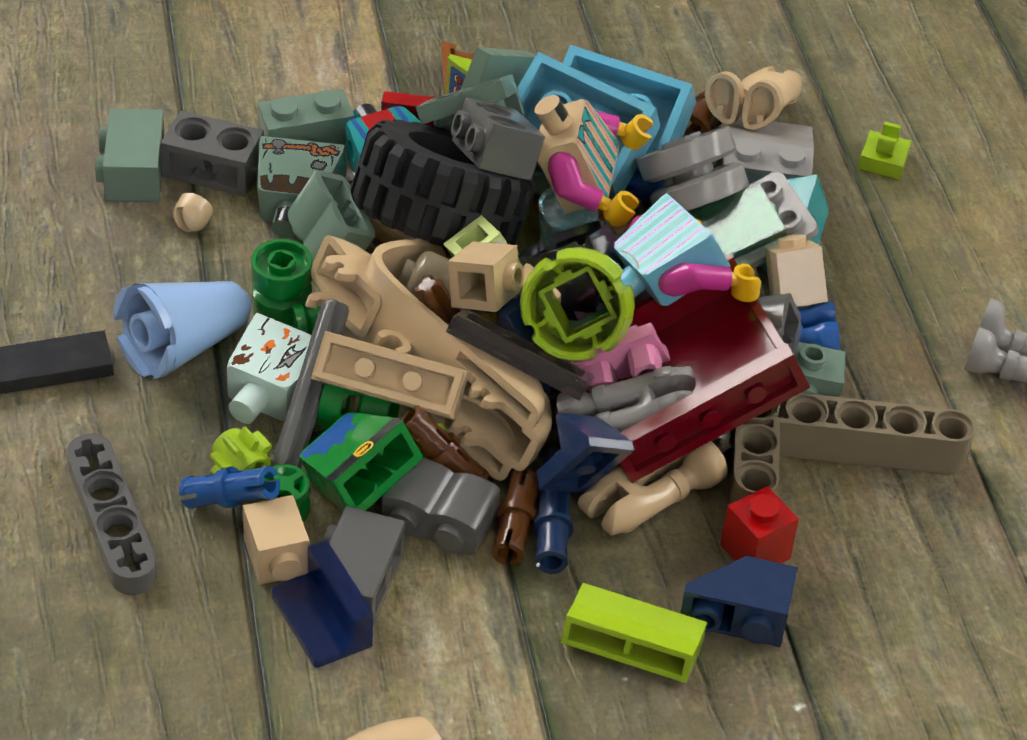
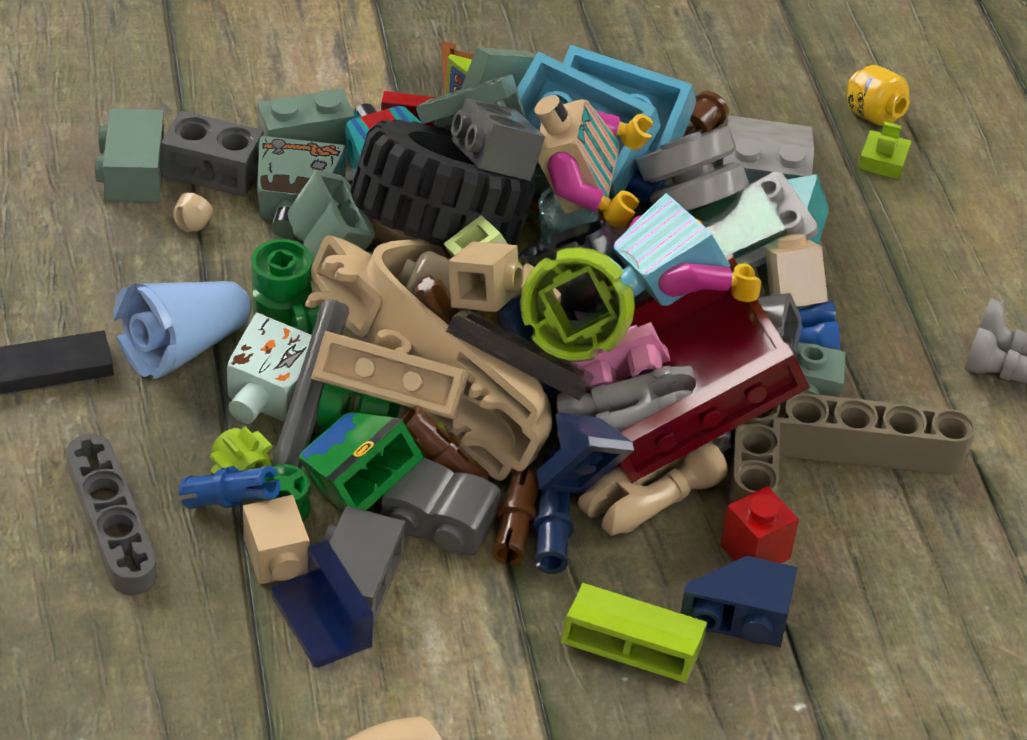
tan piece [705,66,802,130] -> none
none -> yellow head [846,65,910,126]

